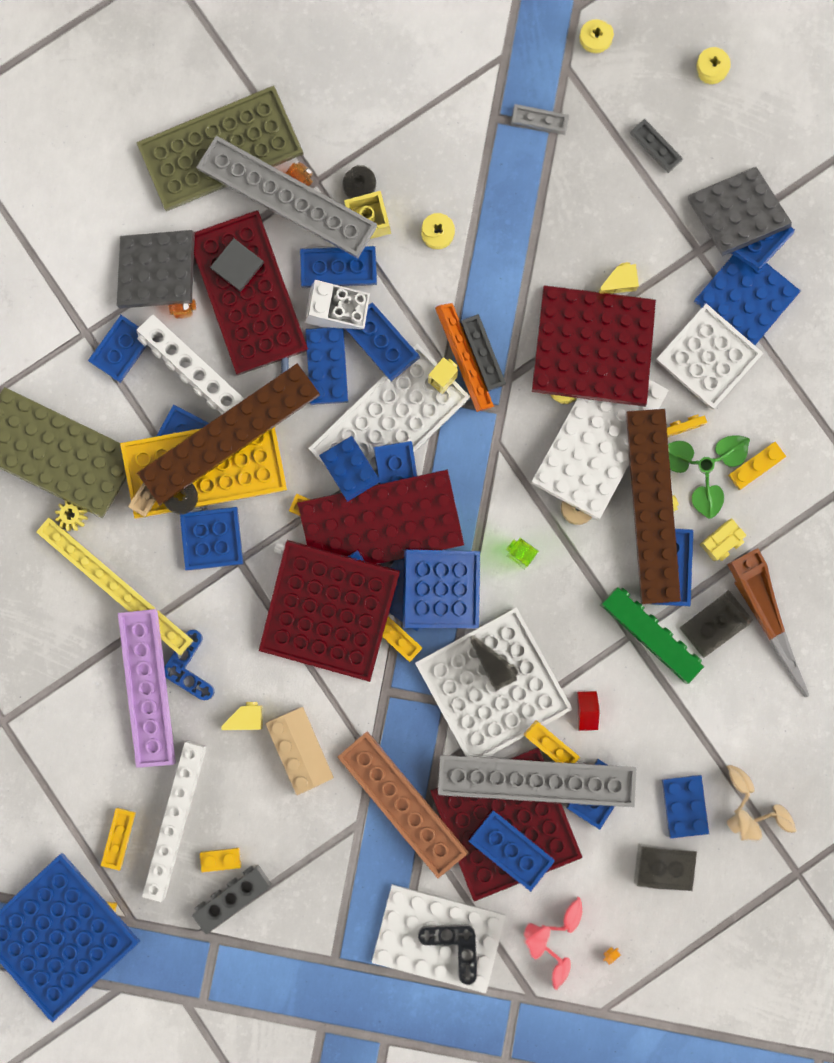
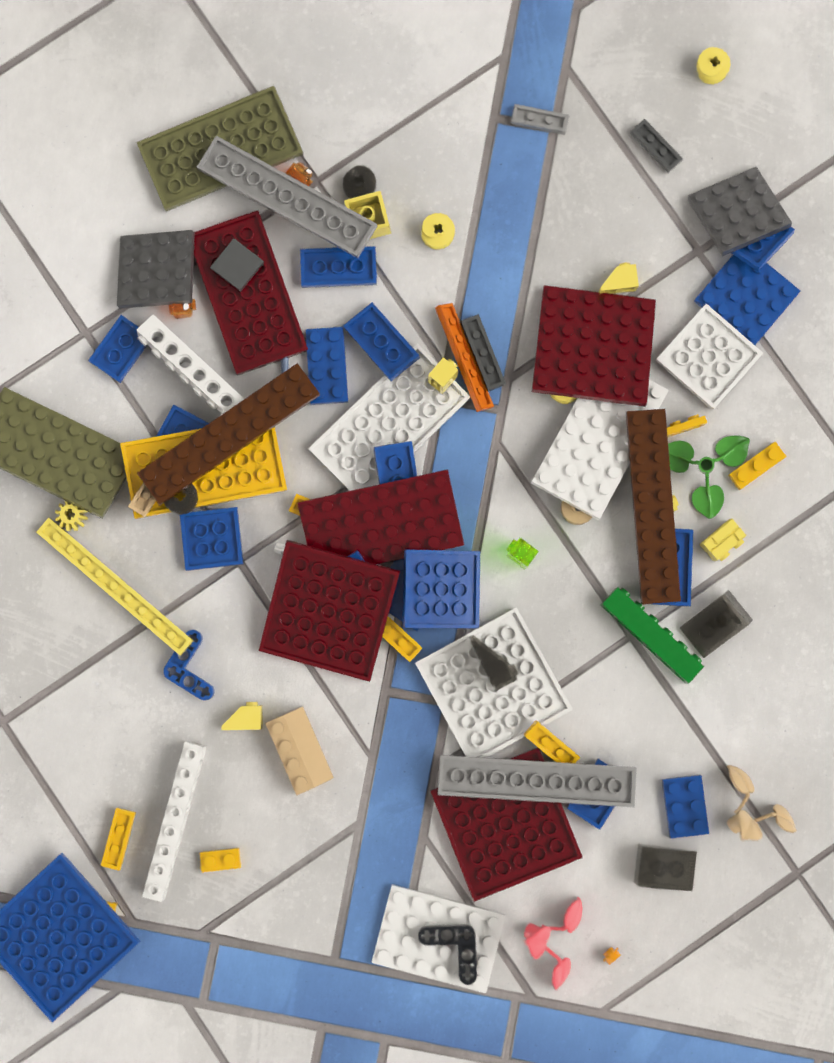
lavender plate [118,609,176,768] -> none
dark grey brick [192,865,272,934] -> none
white slope [304,280,370,329] -> none
blue plate [319,436,381,502] -> none
nougat plate [338,731,469,879] -> none
blue plate [469,810,555,892] -> none
red slope [577,691,600,731] -> none
light yellow piece [579,19,614,54] -> none
dark orange plate [727,548,809,697] -> none

